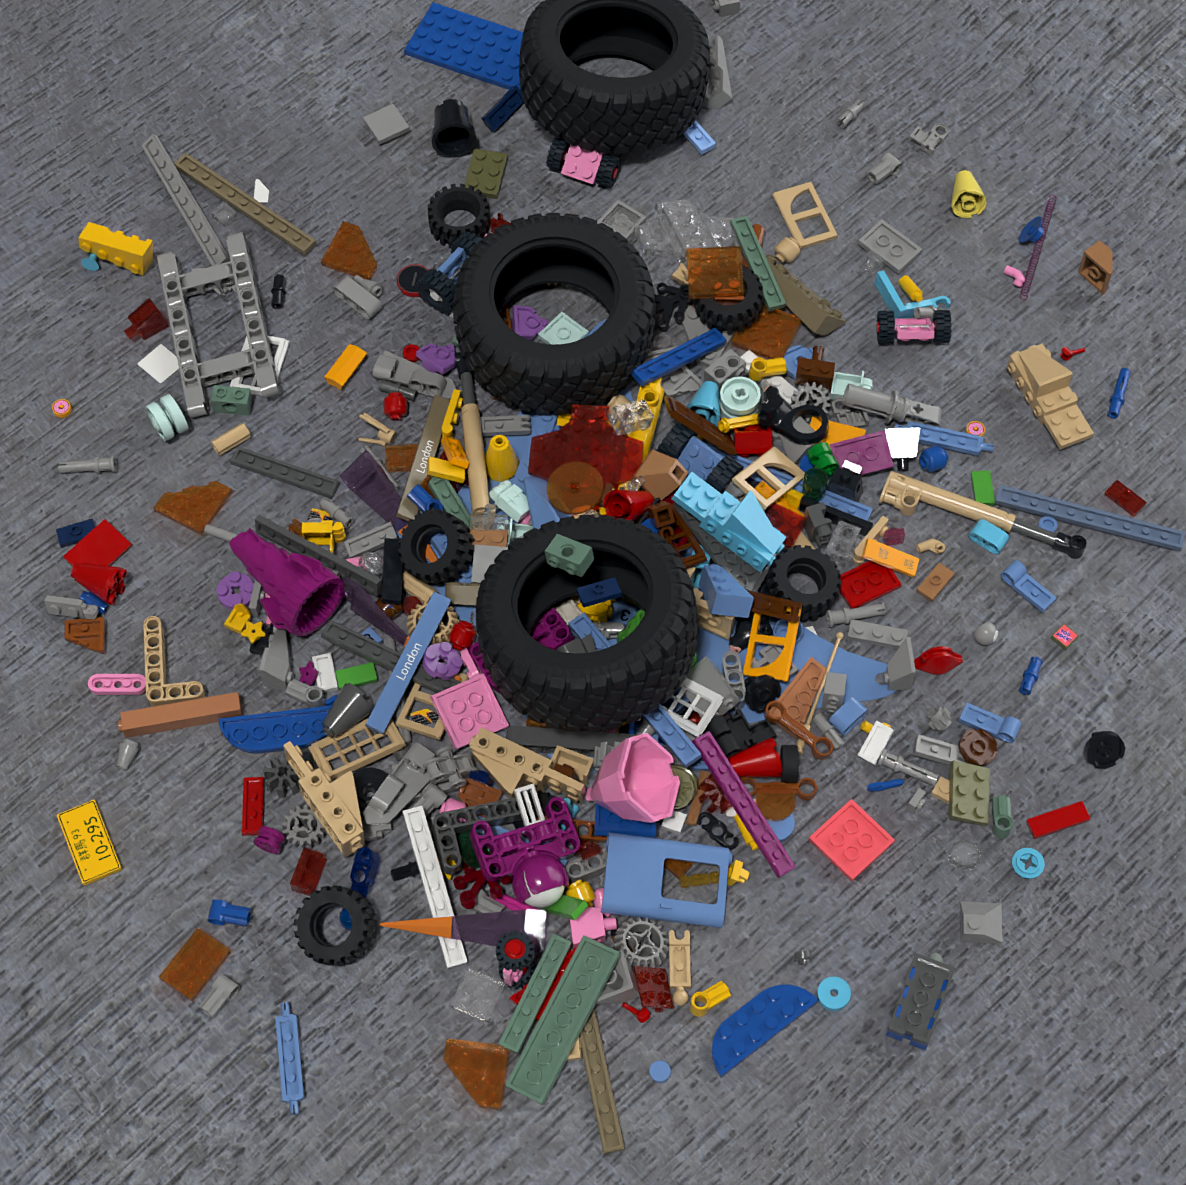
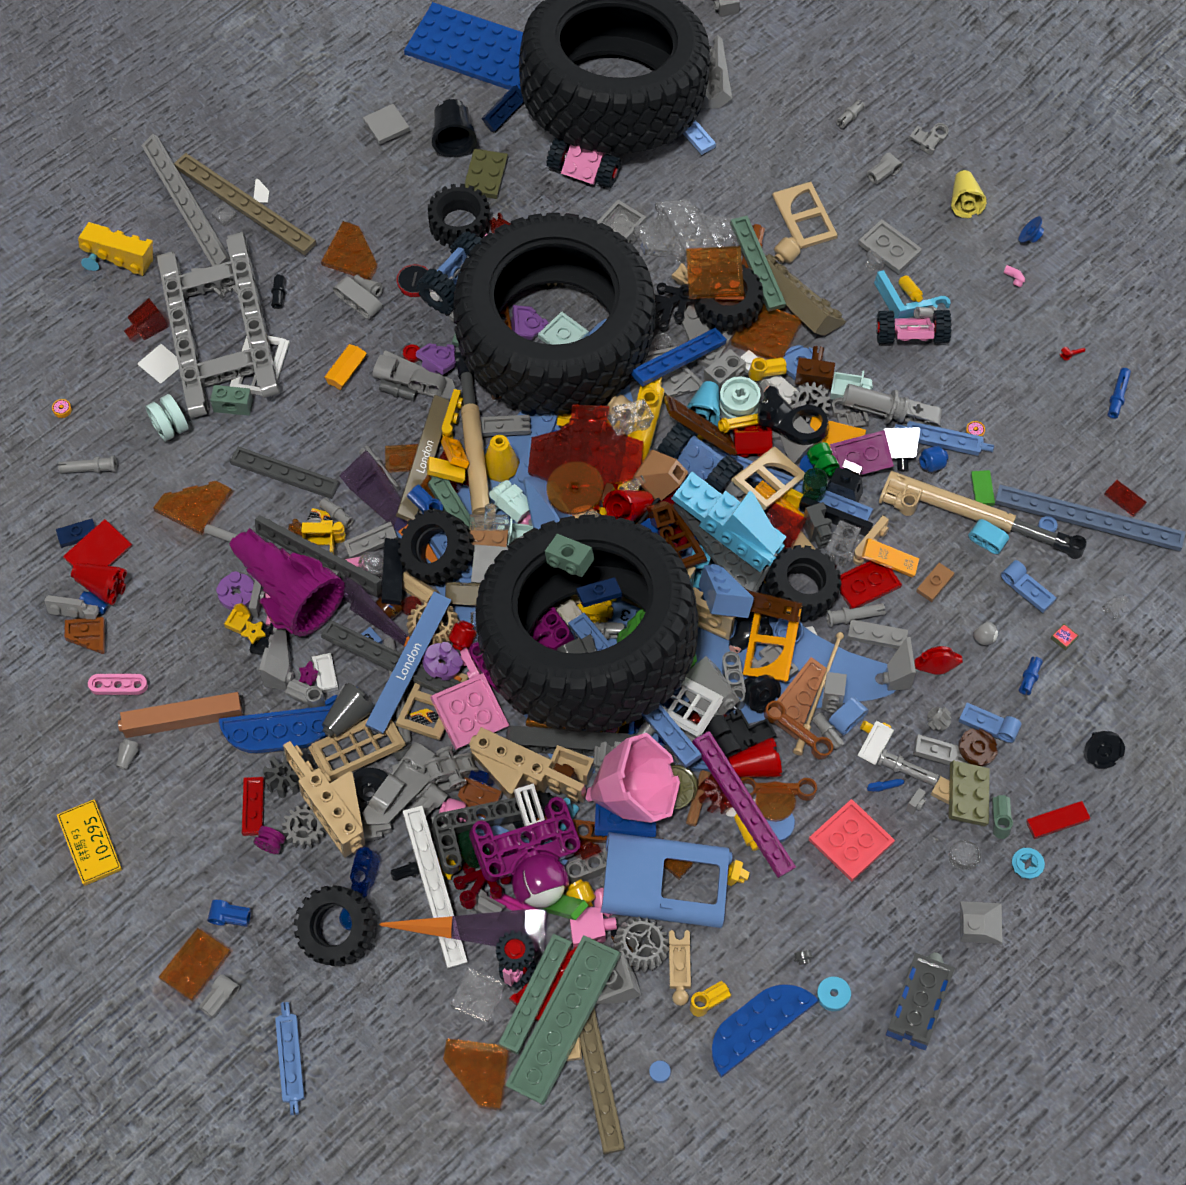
tan beam [144,616,206,707] -> none
tan axle [211,423,251,456] -> none
clear red hinge [290,847,327,896] -> none
bright green tile [335,662,378,691] -> none
tan plant [358,413,397,447] -> none
red head [383,392,407,421] -> none
red hand [622,1002,651,1023] -> none
clear red hinge [633,966,674,1013] -> none
white tile [661,810,687,835] -> none
clear yellow axle [679,871,719,888] -> none
black piece [697,812,739,850] -> none
black tyre [780,745,799,783] -> none
clear pink plate [883,528,905,546] -> none
tan arm [916,539,945,554] -> none
tan wedge [1007,343,1094,450] -> none
magenta piece [1020,195,1057,299] -> none
medium nougat slope [1078,240,1112,295] -> none

